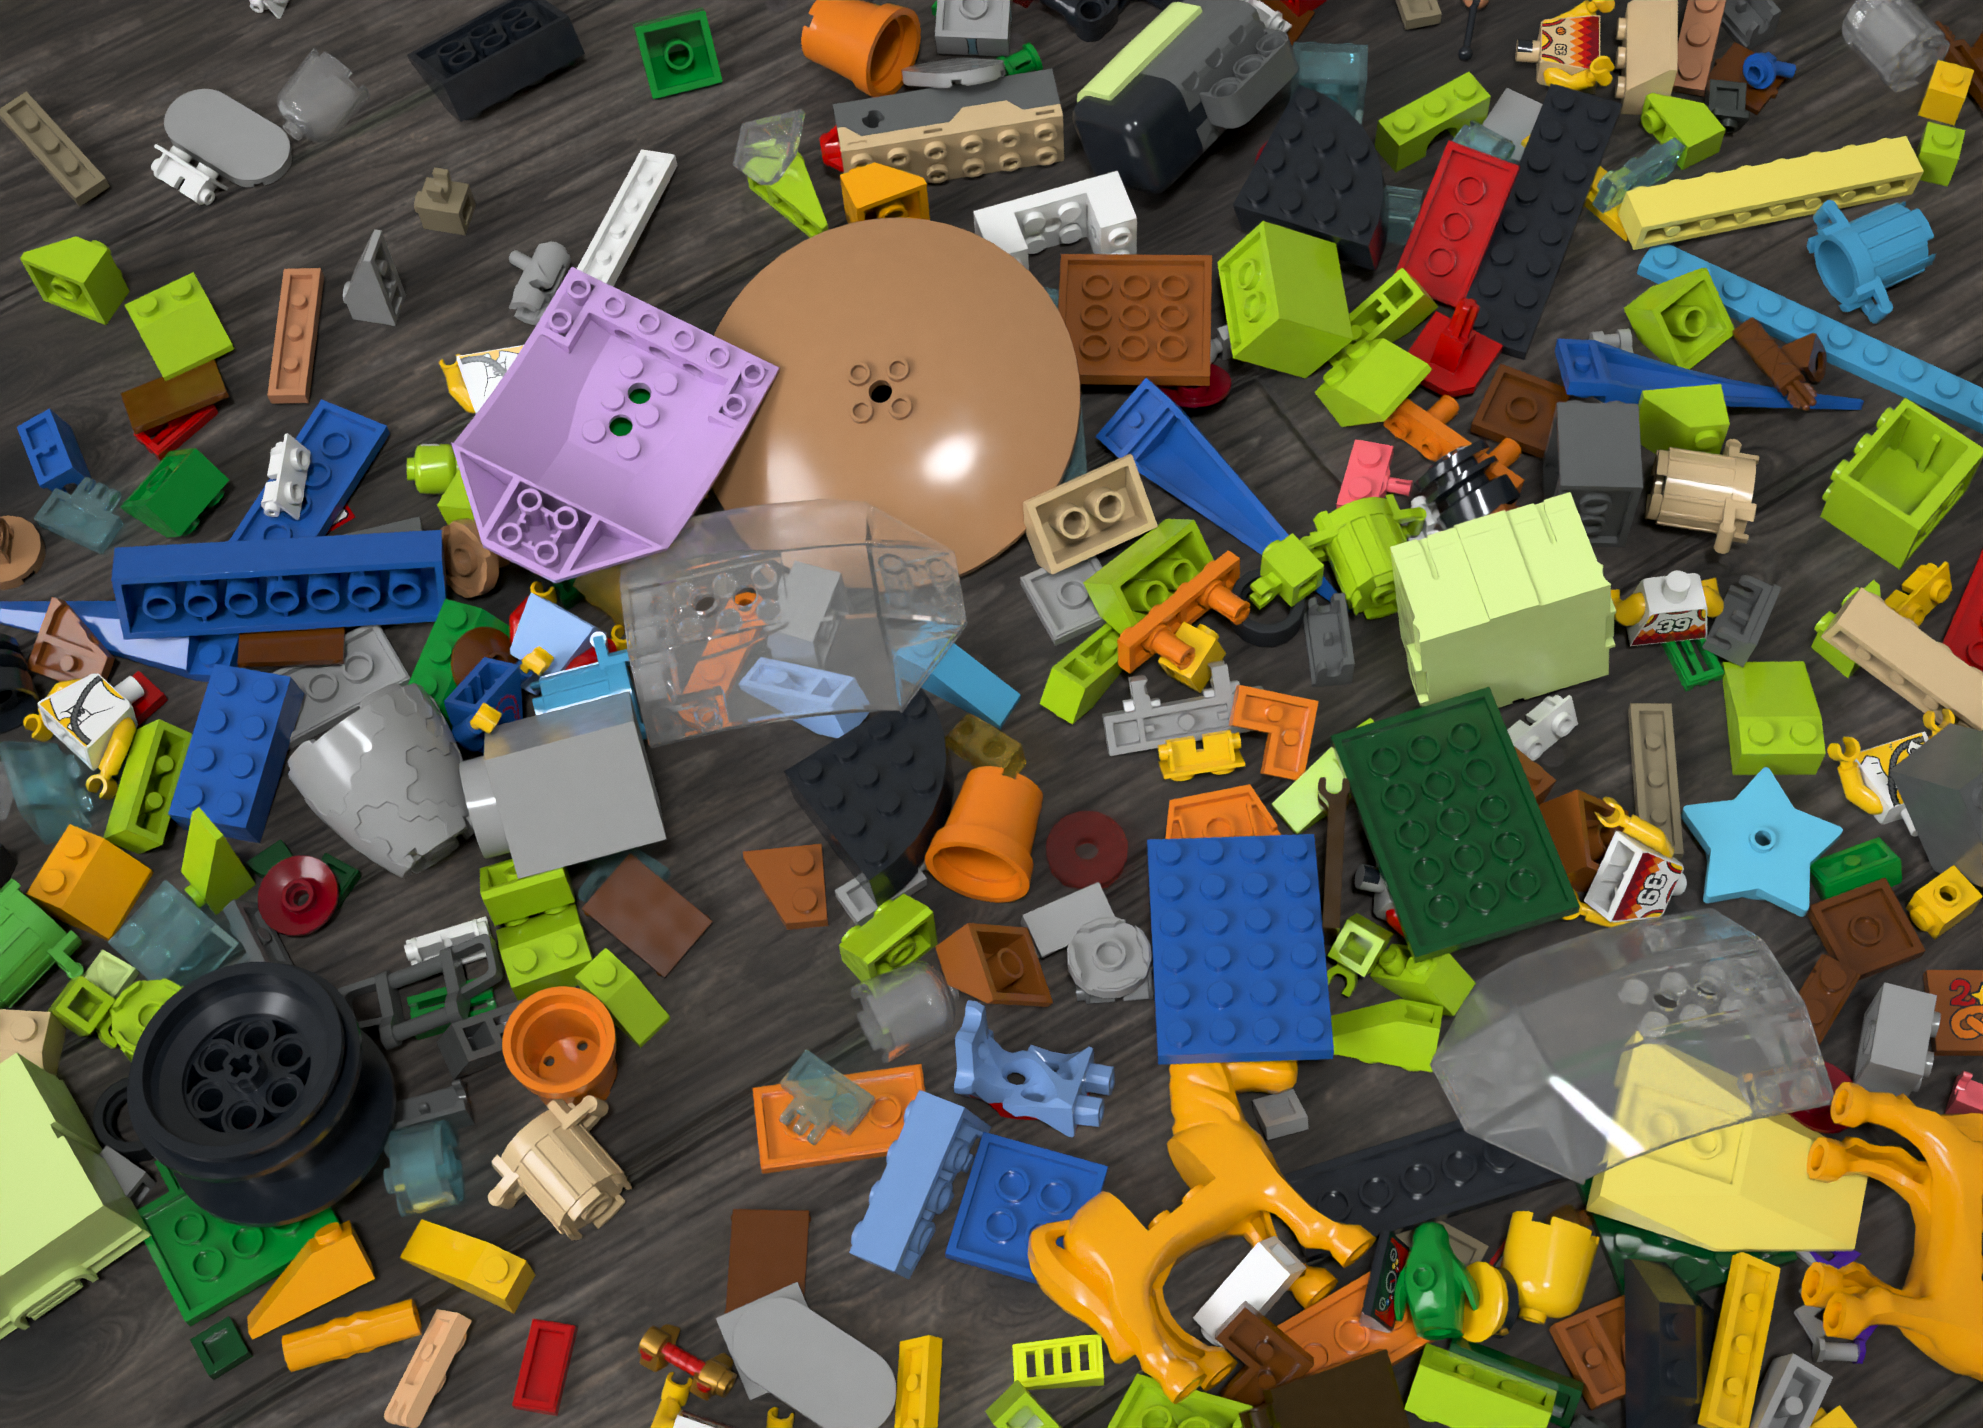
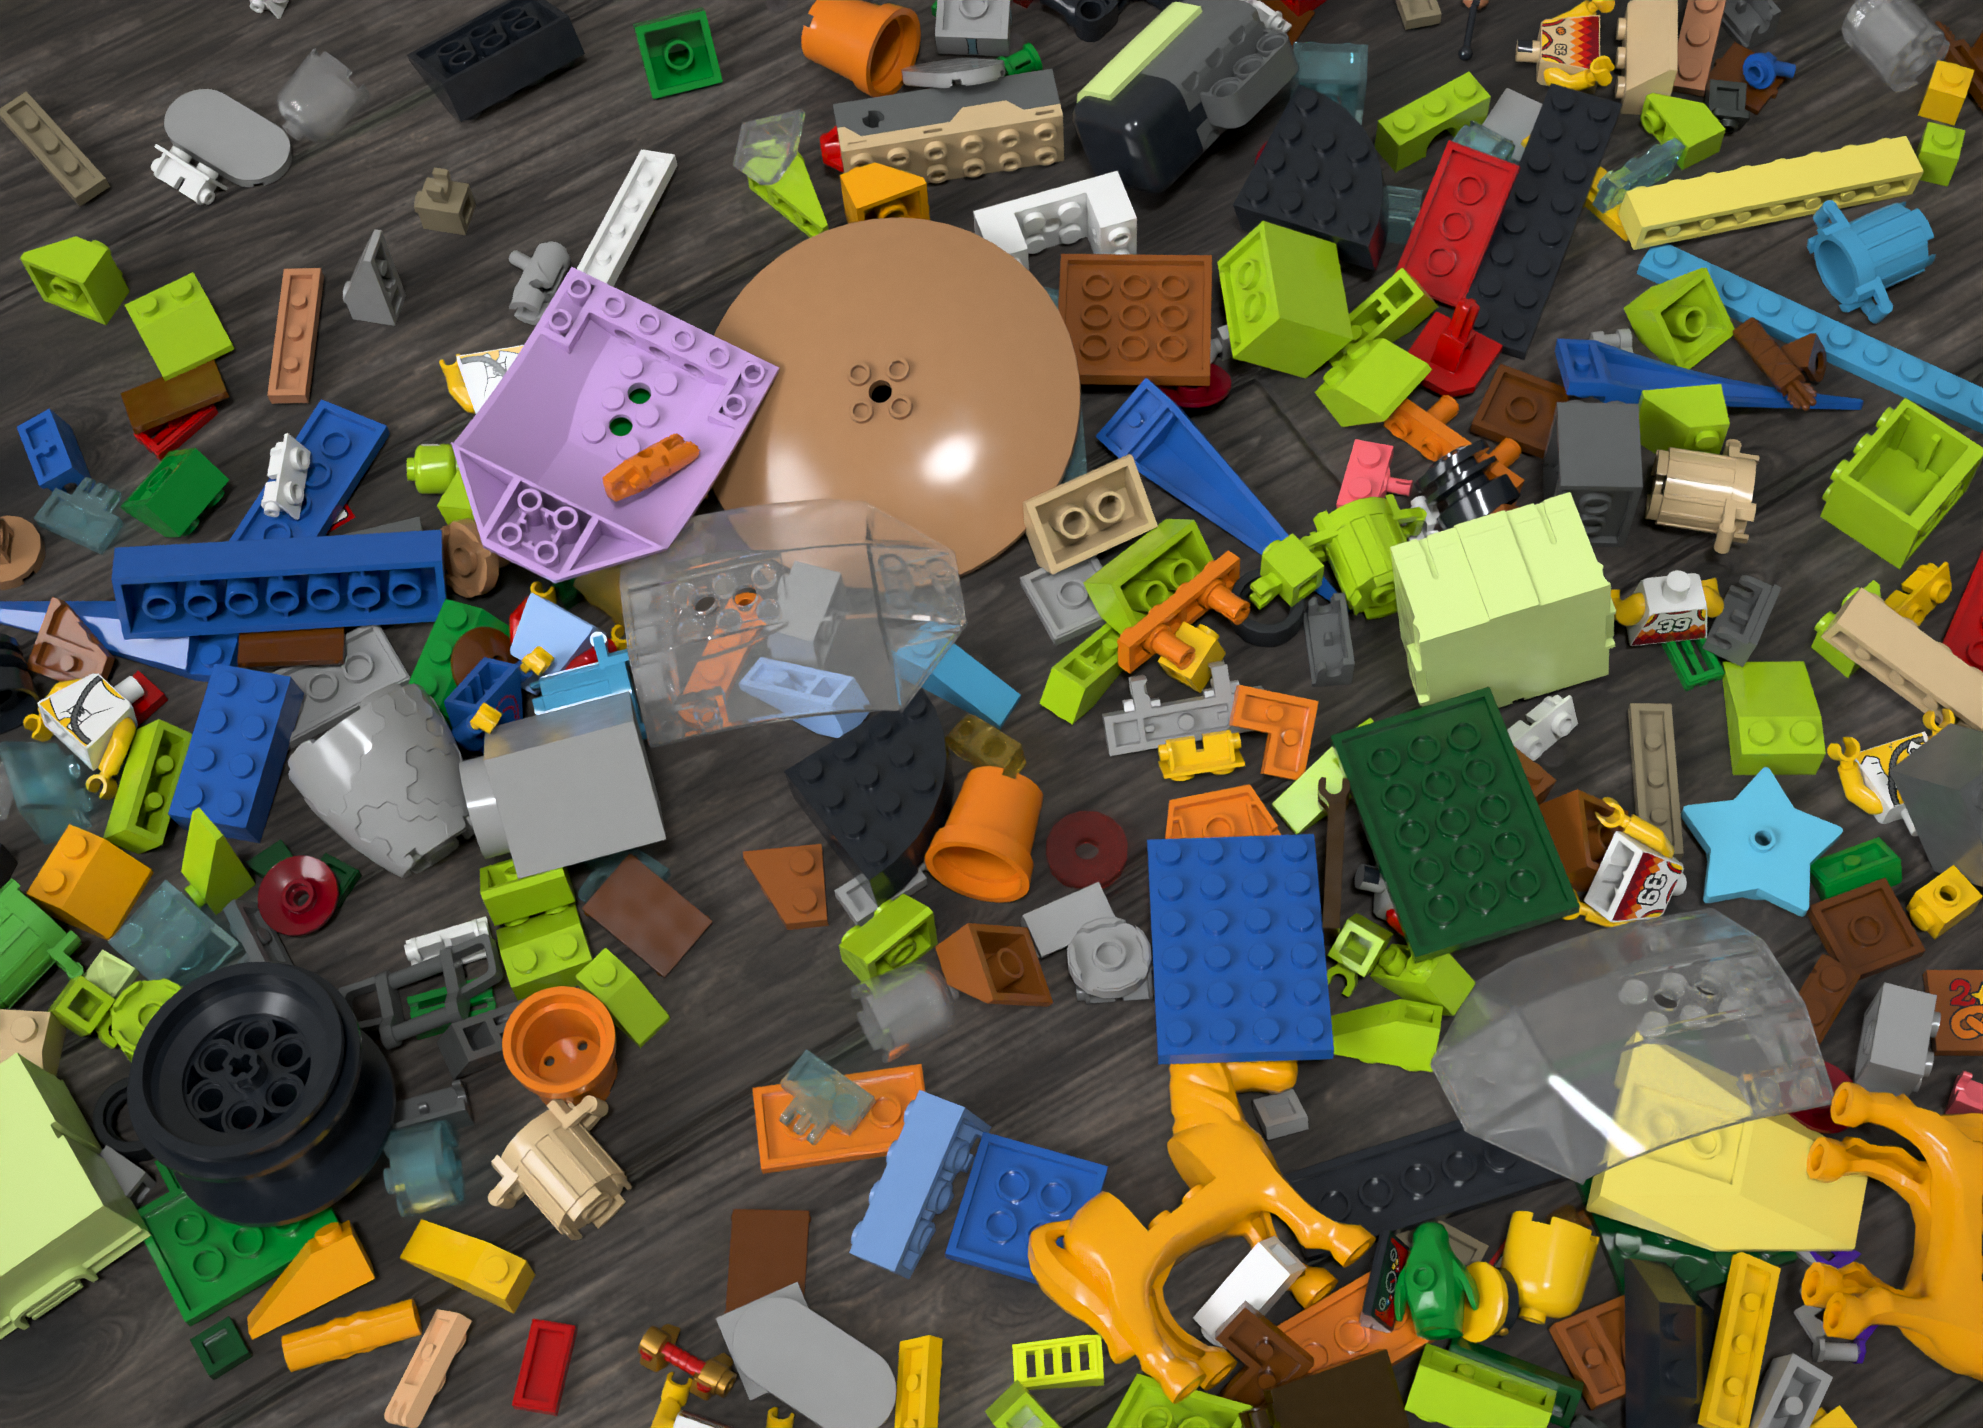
medium blue hips [954,1000,1115,1137] -> none
none -> orange hinge [602,433,700,502]

